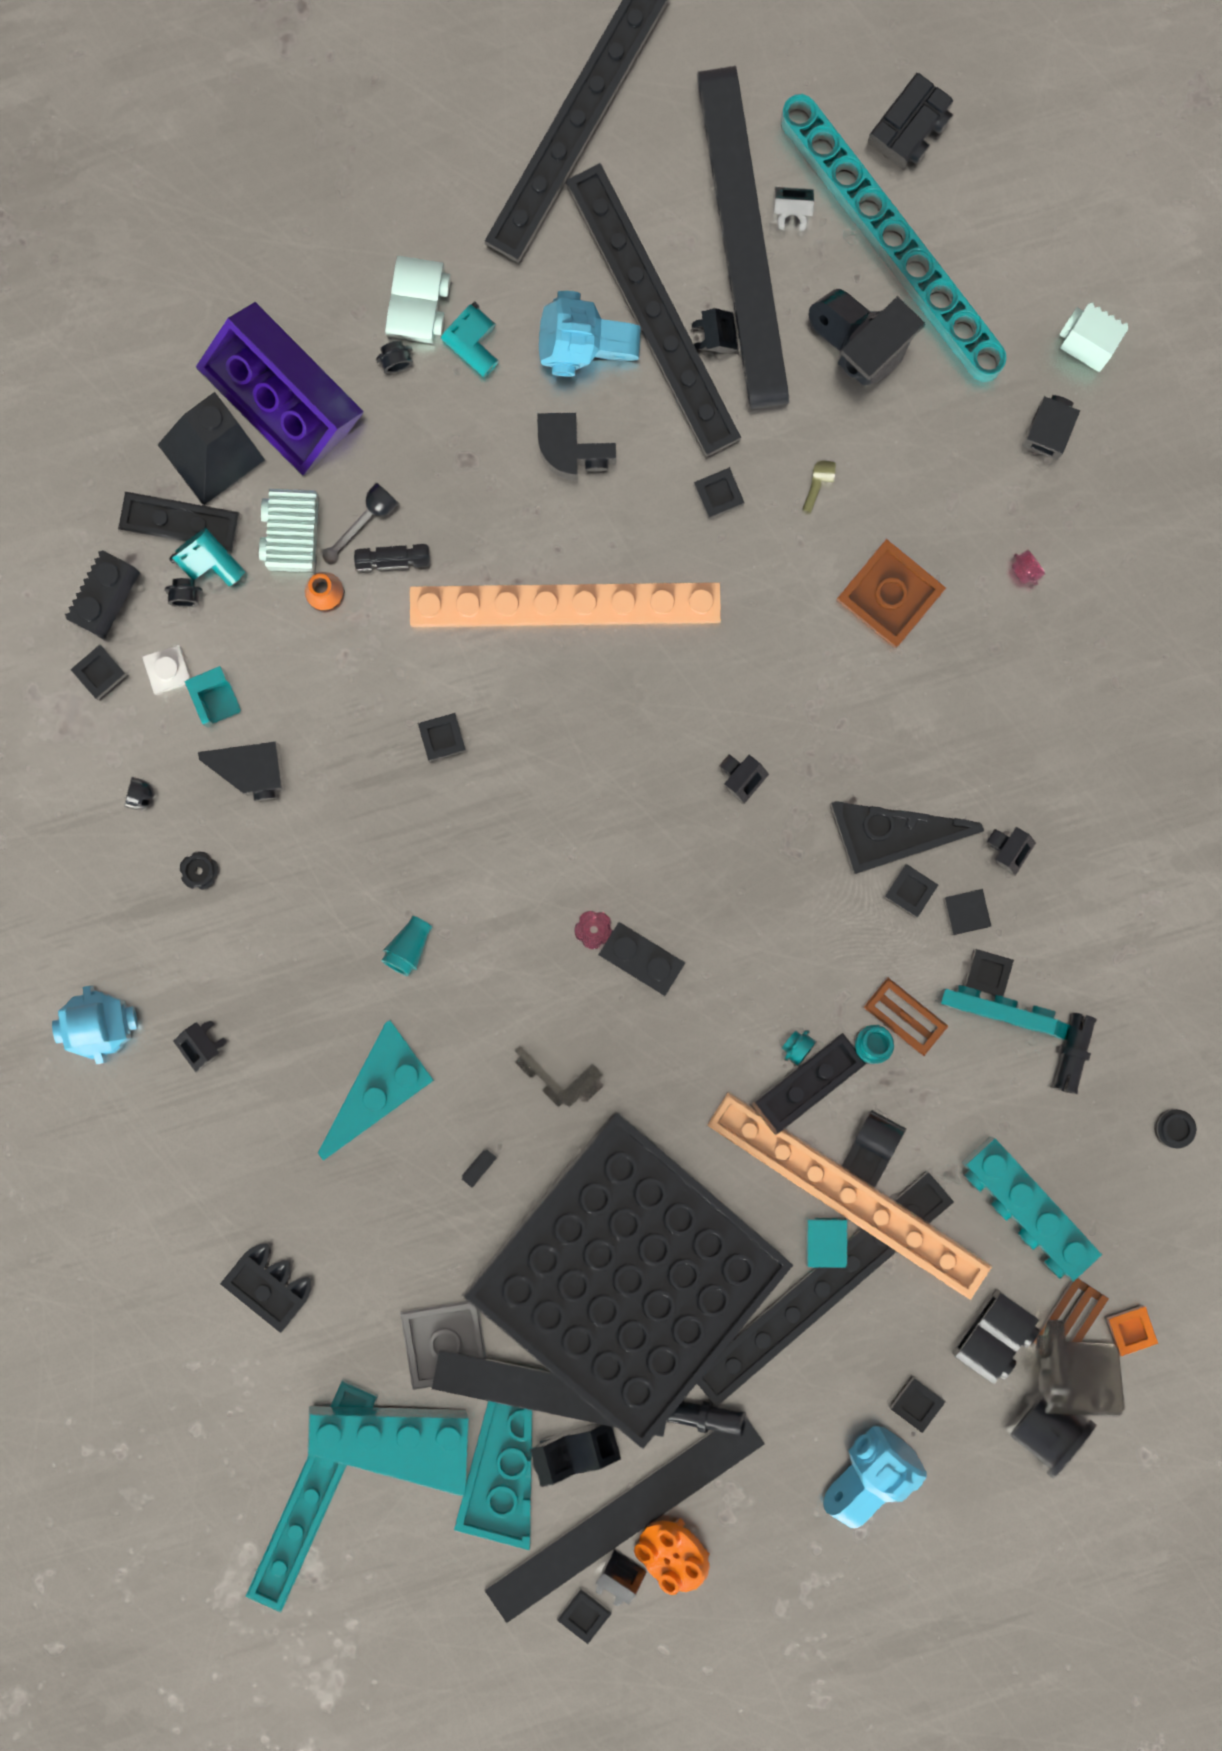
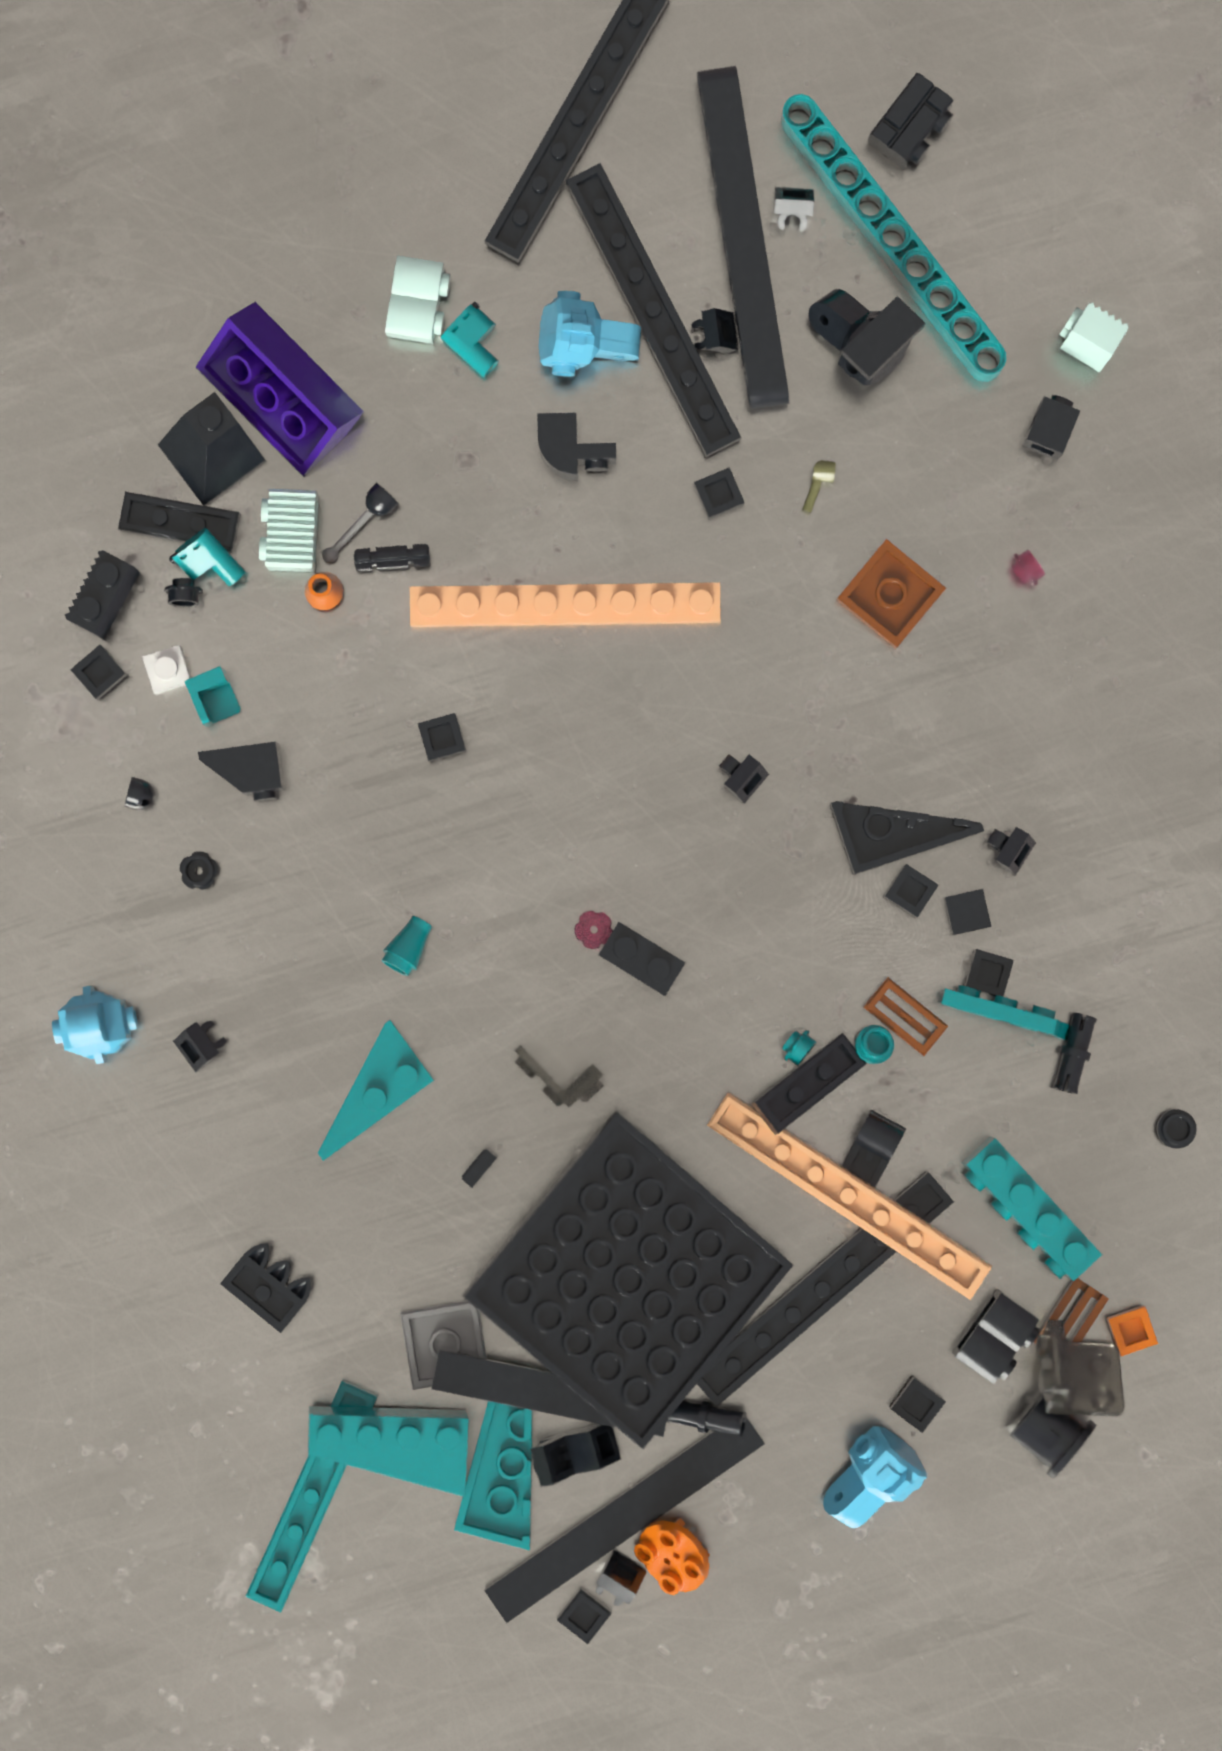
black plate [376,341,413,374] -> none
teal panel [806,1217,847,1268] -> none

